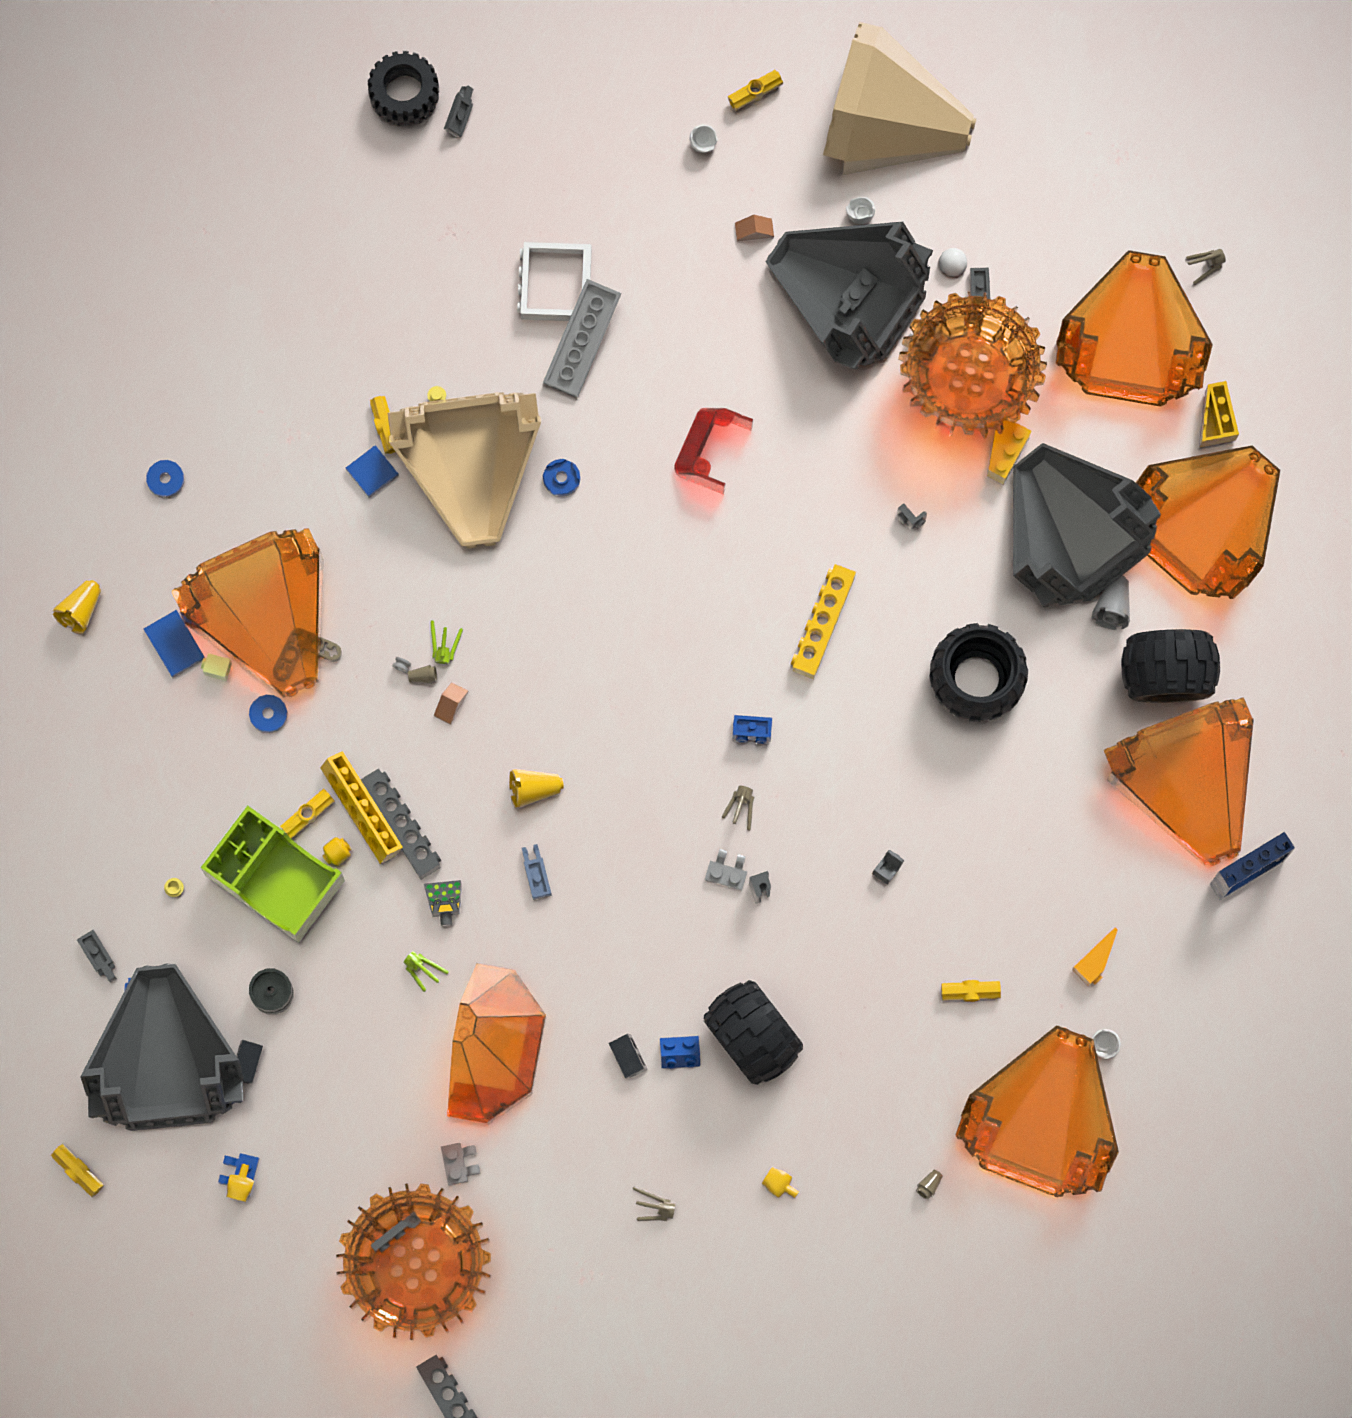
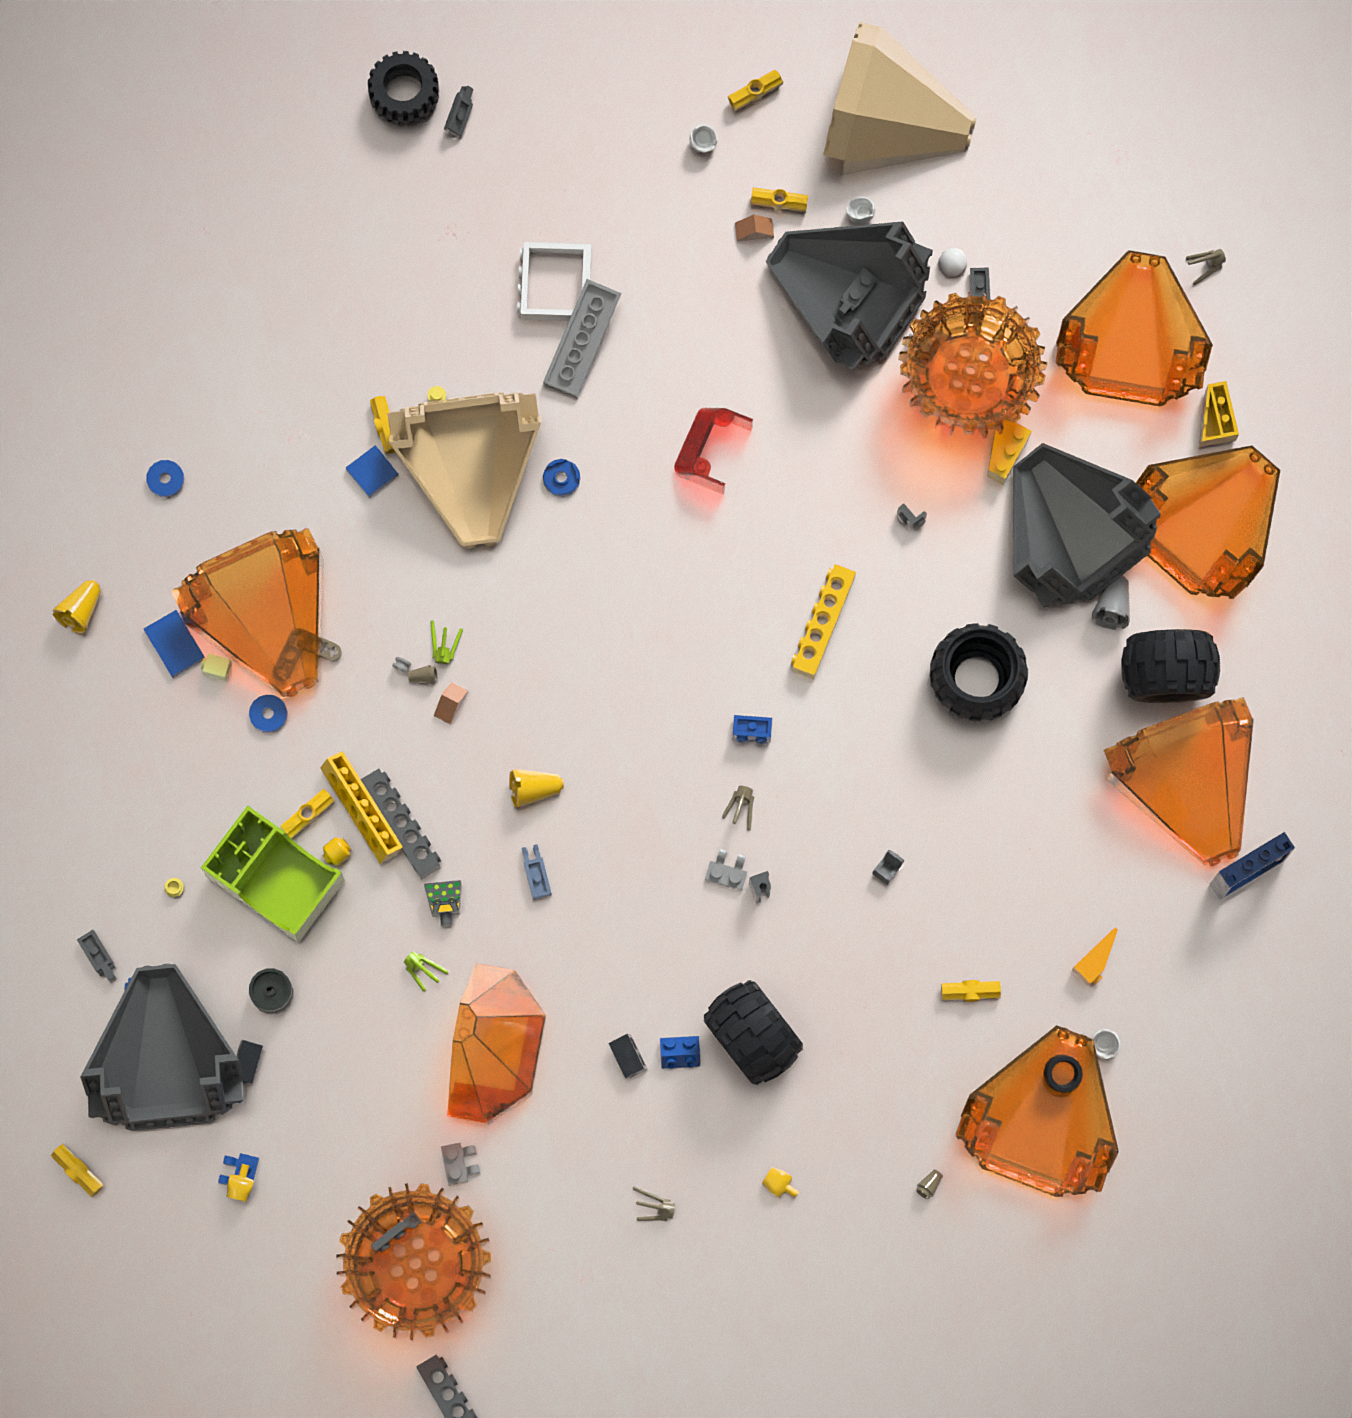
none -> yellow piece [751,187,808,212]
none -> black tyre [1043,1054,1083,1093]

